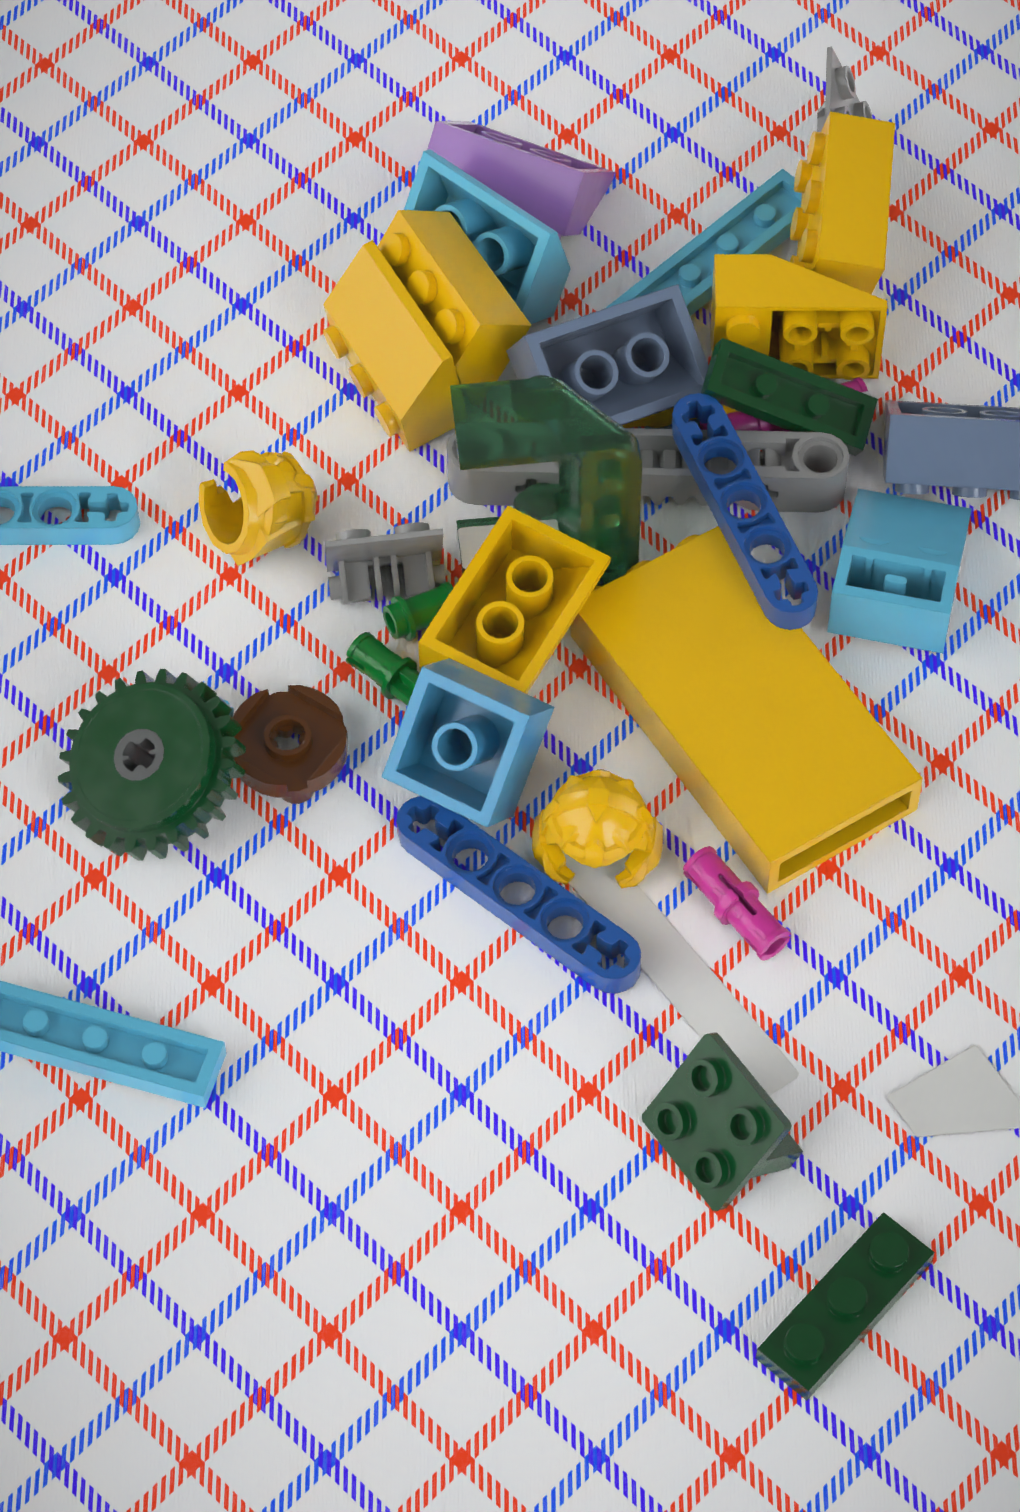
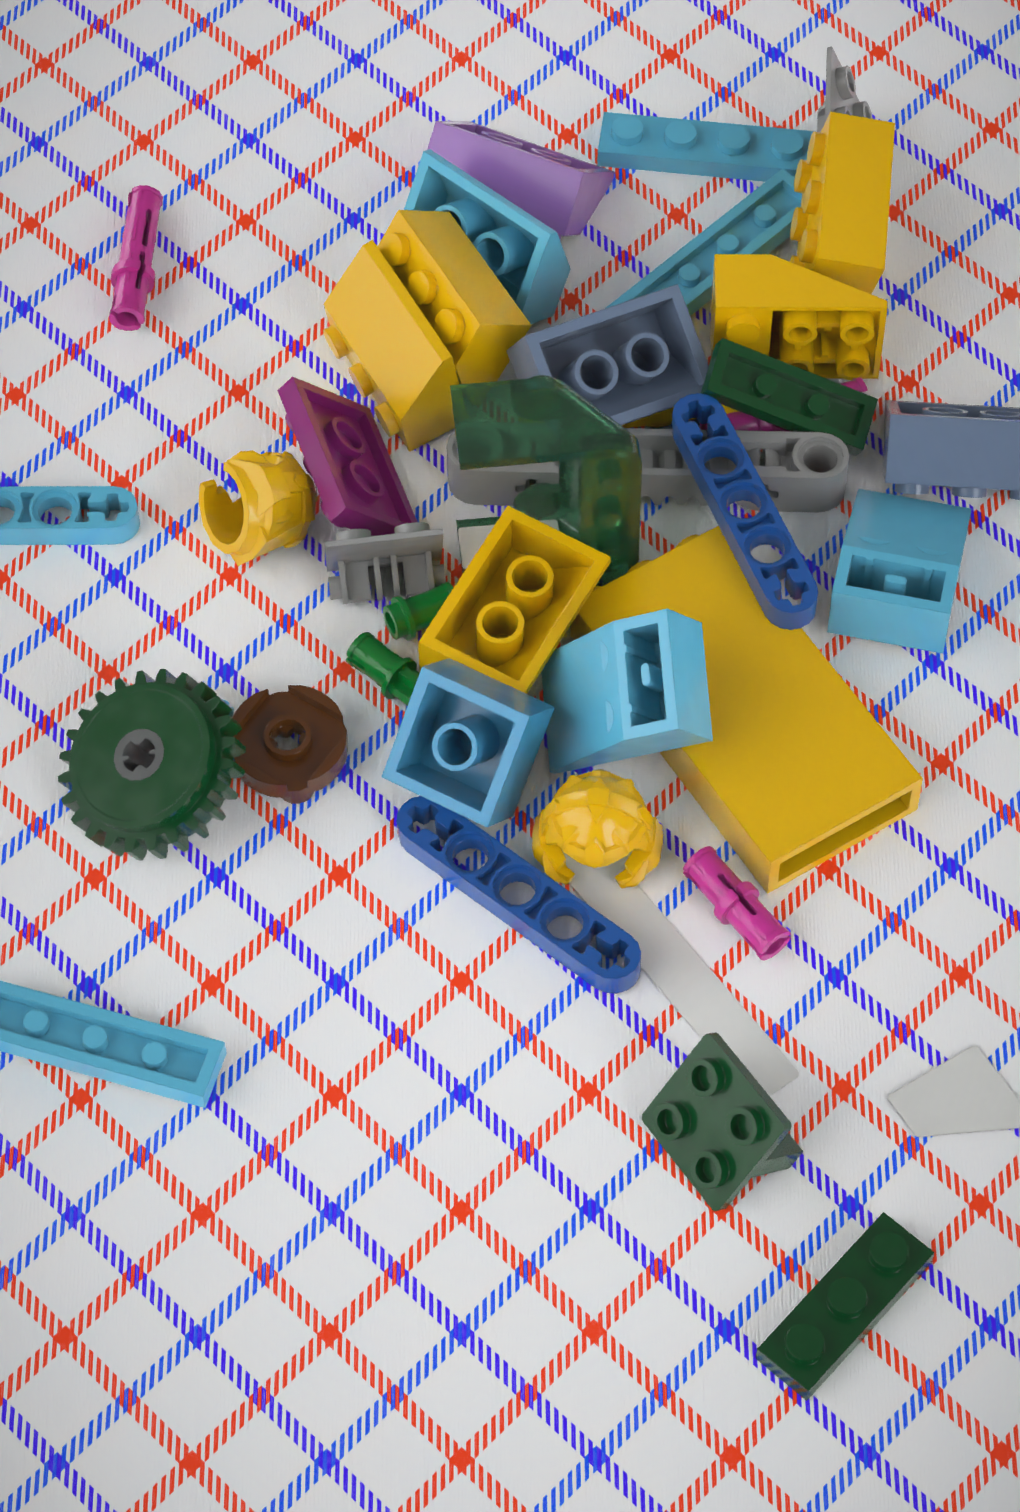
none -> dark pink pin [109,185,163,331]
none -> magenta plate [277,376,417,536]
none -> medium azure slope [541,609,713,774]
none -> medium azure plate [597,112,813,182]

